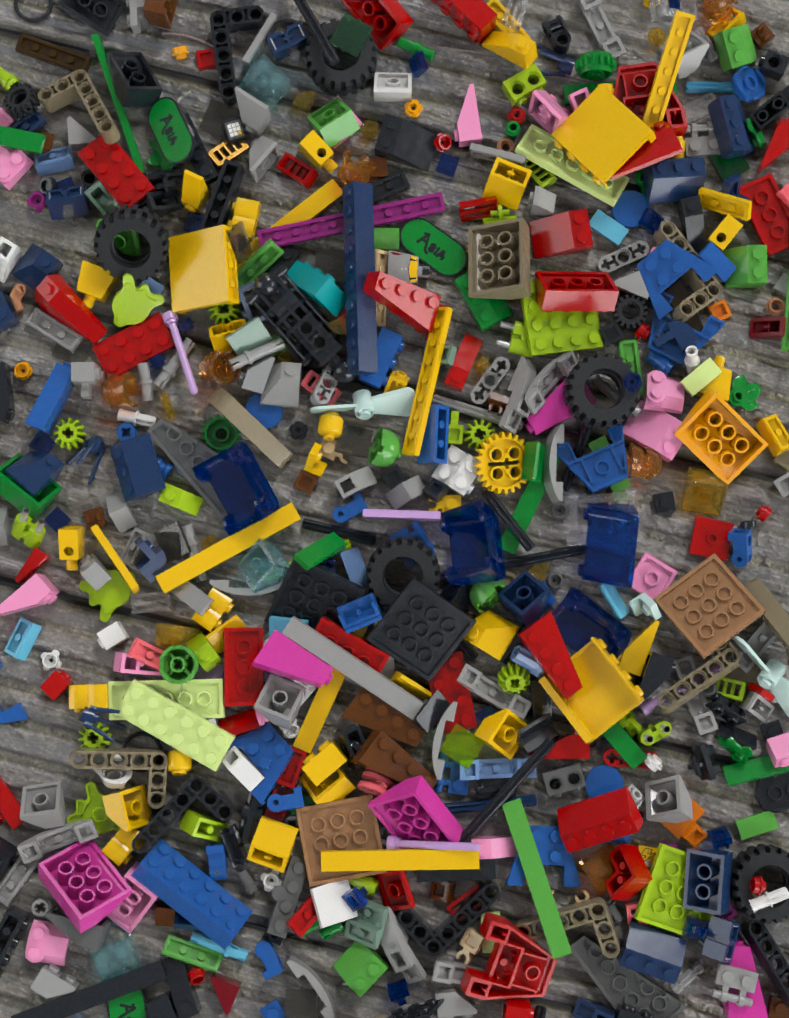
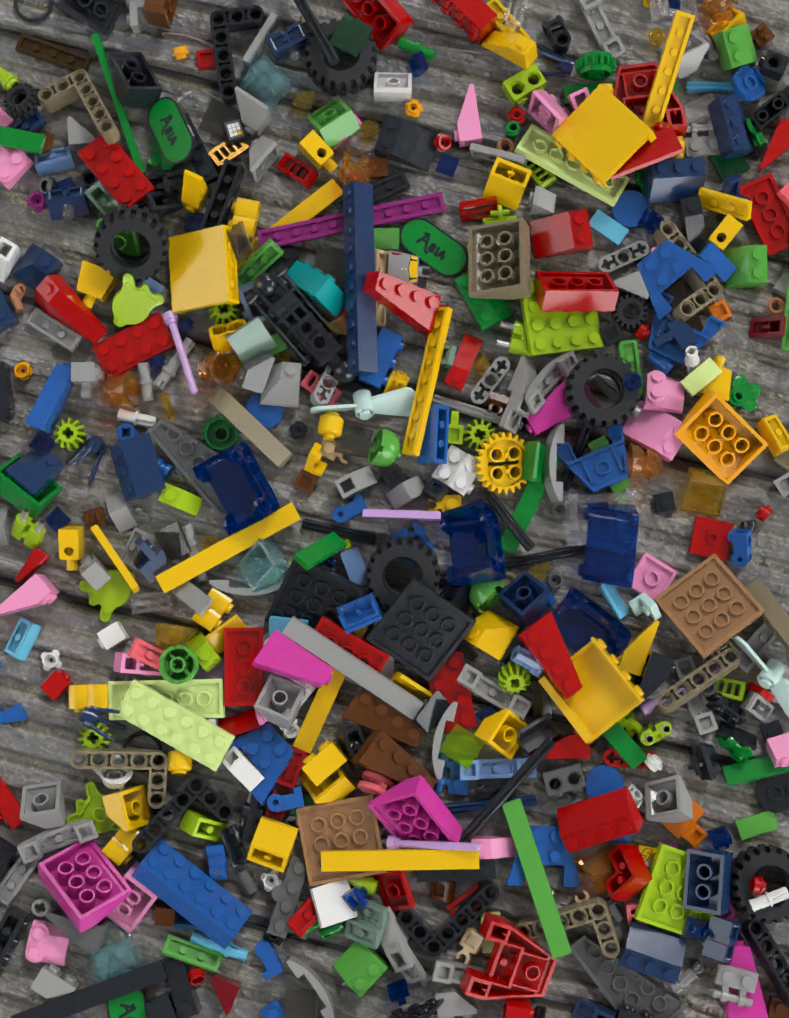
light grey pin [228,337,285,371] -> none

